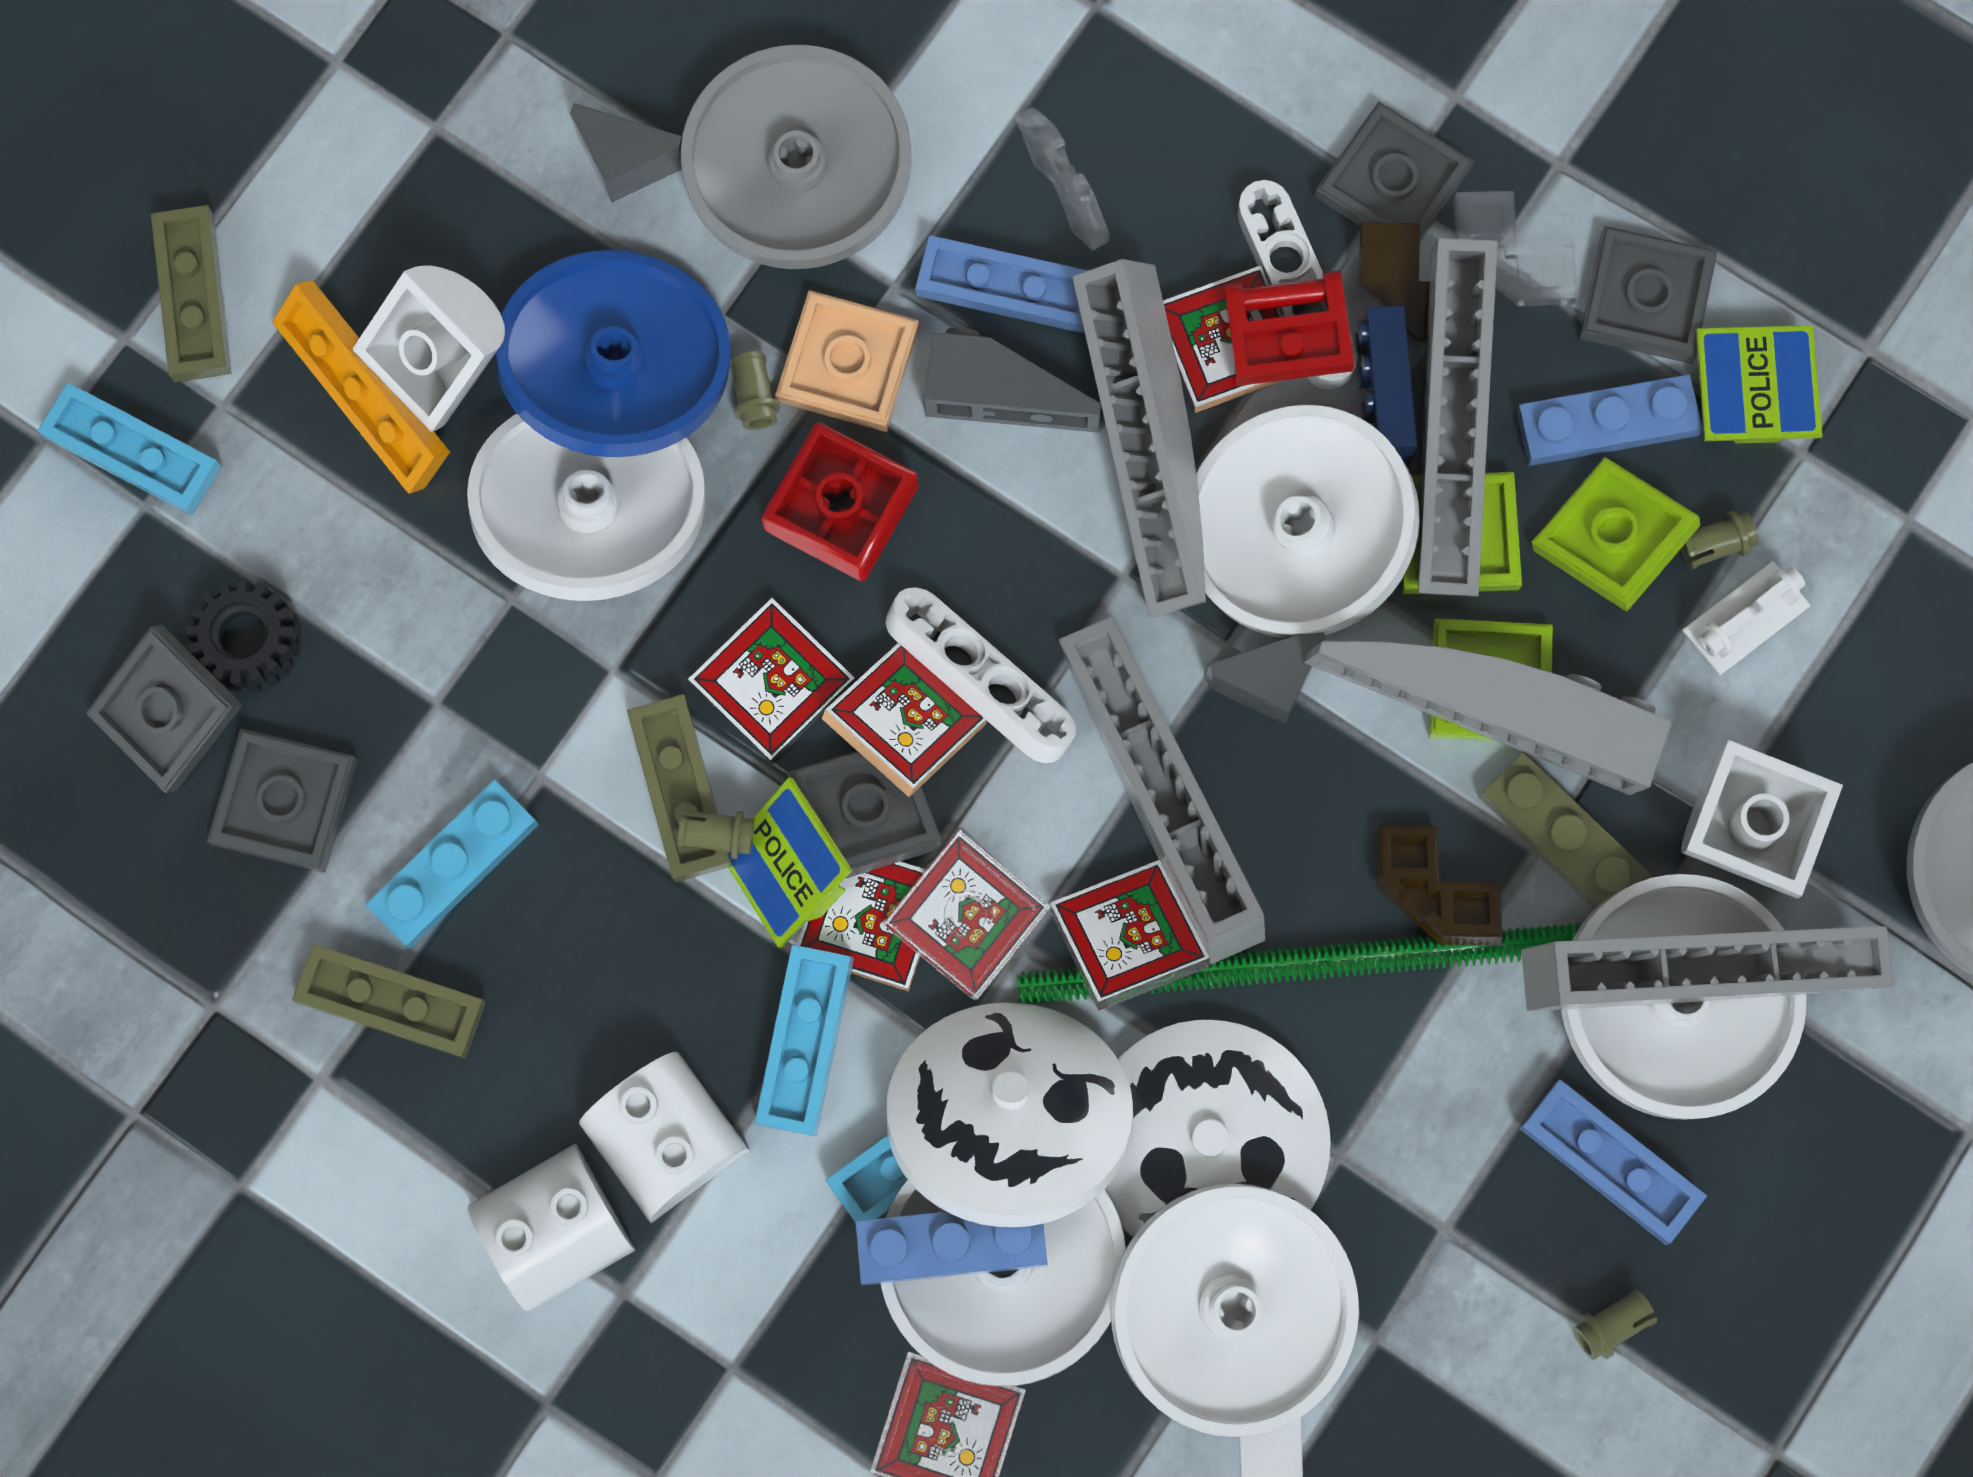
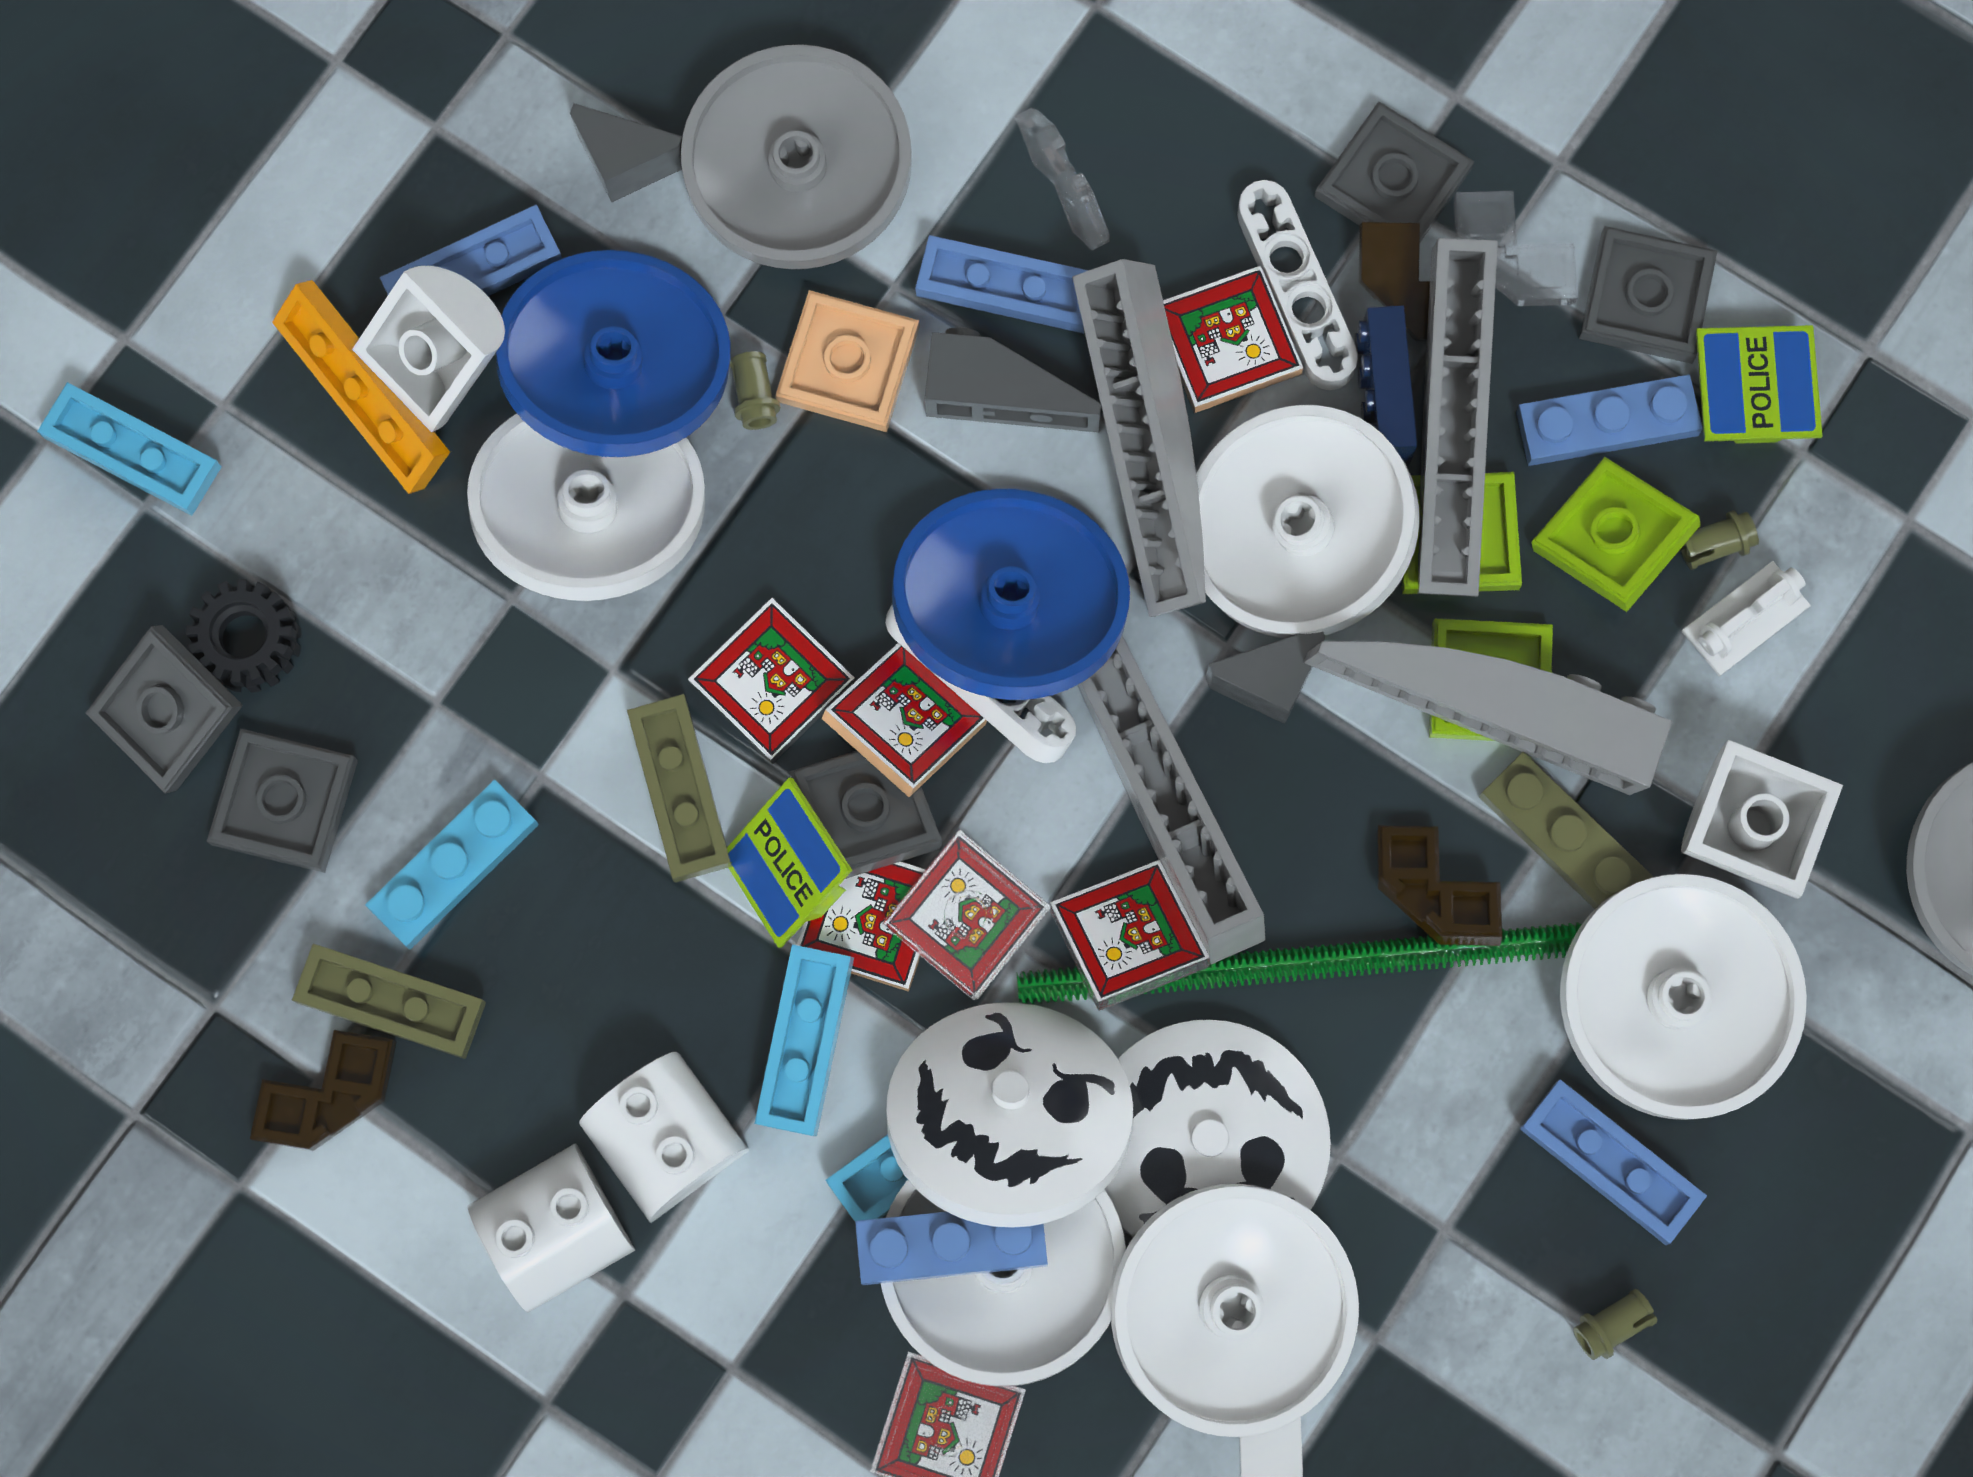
olive plate [151,205,232,383] -> none
olive pin [678,809,755,859] -> none
red brick [761,423,918,581] -> none
red plate [1224,270,1354,386] -> none
light grey slope [1521,926,1894,1011] -> none
none -> dark brown tile [250,1030,397,1151]
none -> medium blue plate [380,204,563,296]
none -> blue dish [892,489,1130,700]

